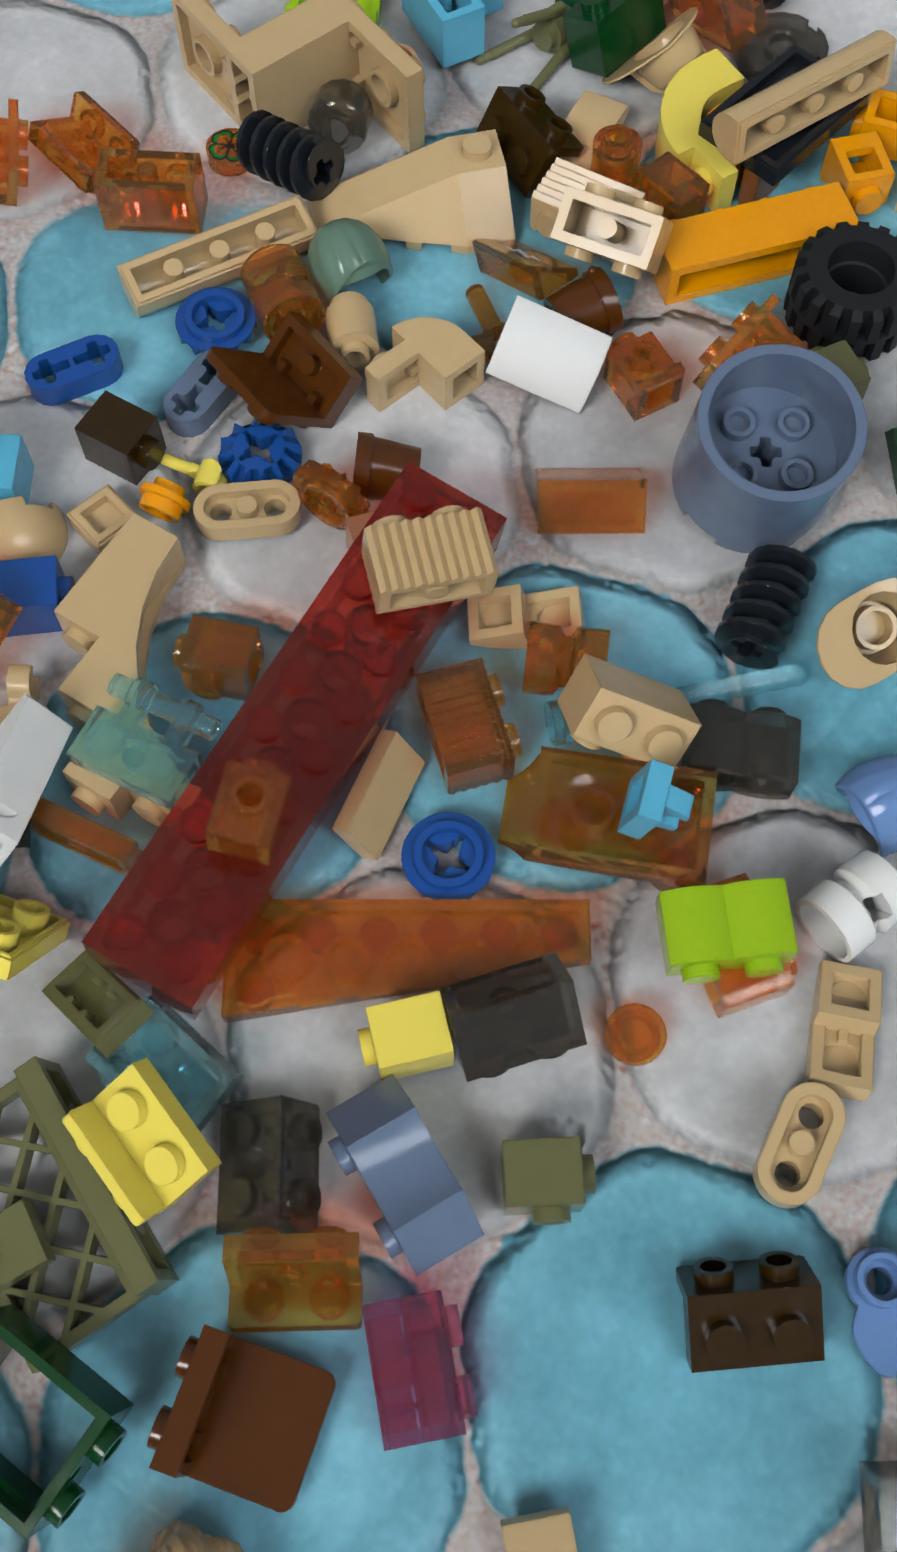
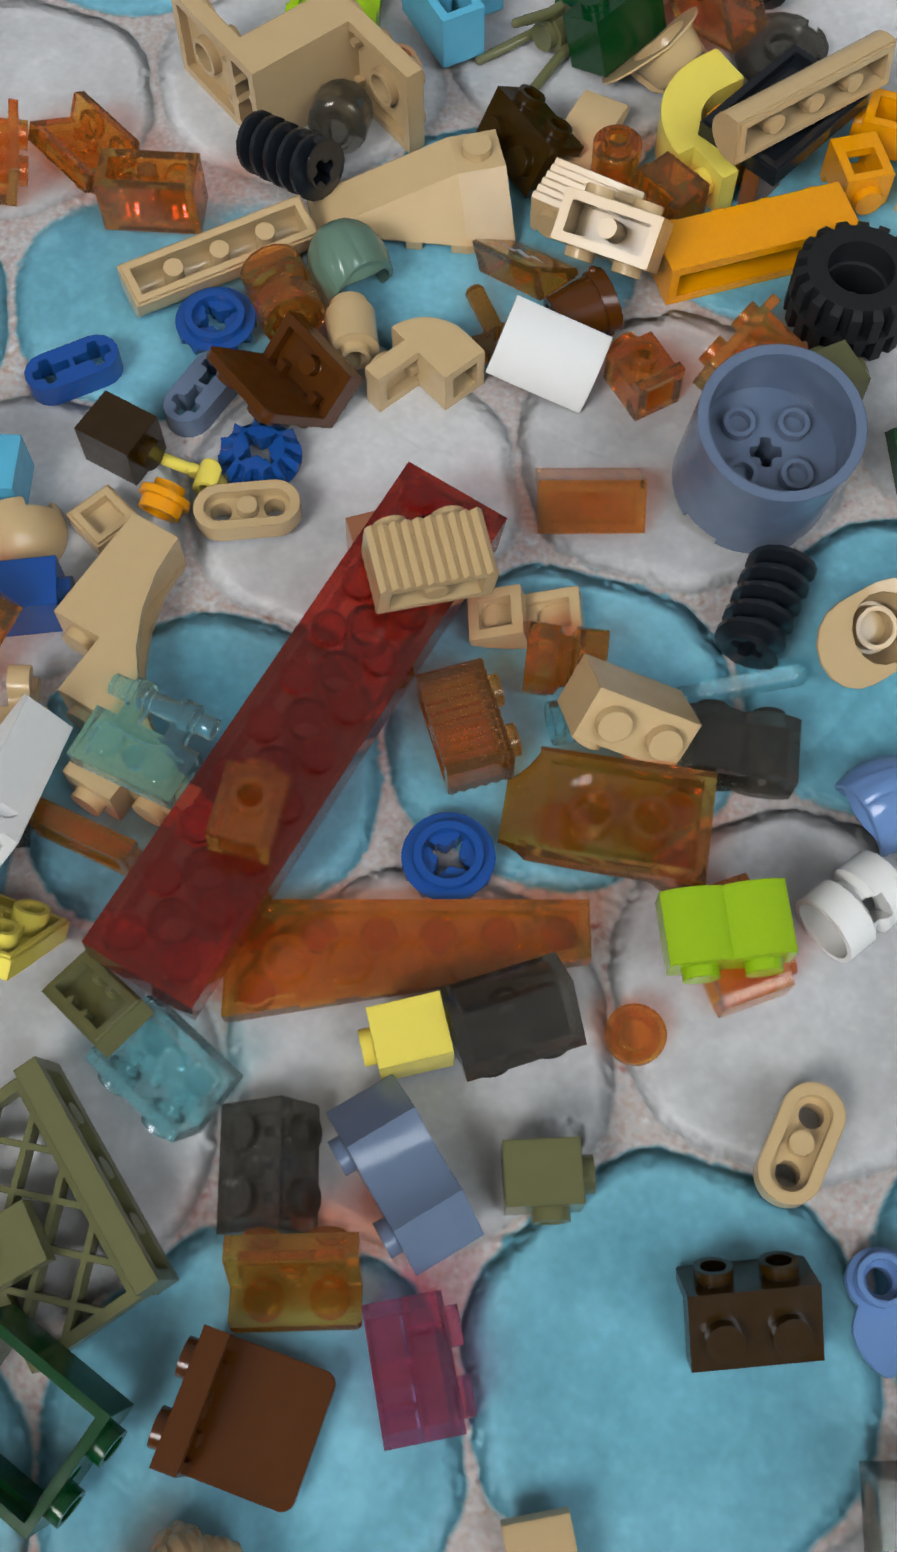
light yellow bracket [62,1057,222,1226] -> none
clear orange brick [173,615,265,702] -> none
clear orange tile [206,128,247,177] -> none
clear orange gear [293,460,370,530] -> none
tan tile [332,729,425,861] -> none
reddish brown piece [351,432,421,503] -> none
medium azure tile [617,759,694,840] -> none
tan slope [804,959,883,1102] -> none

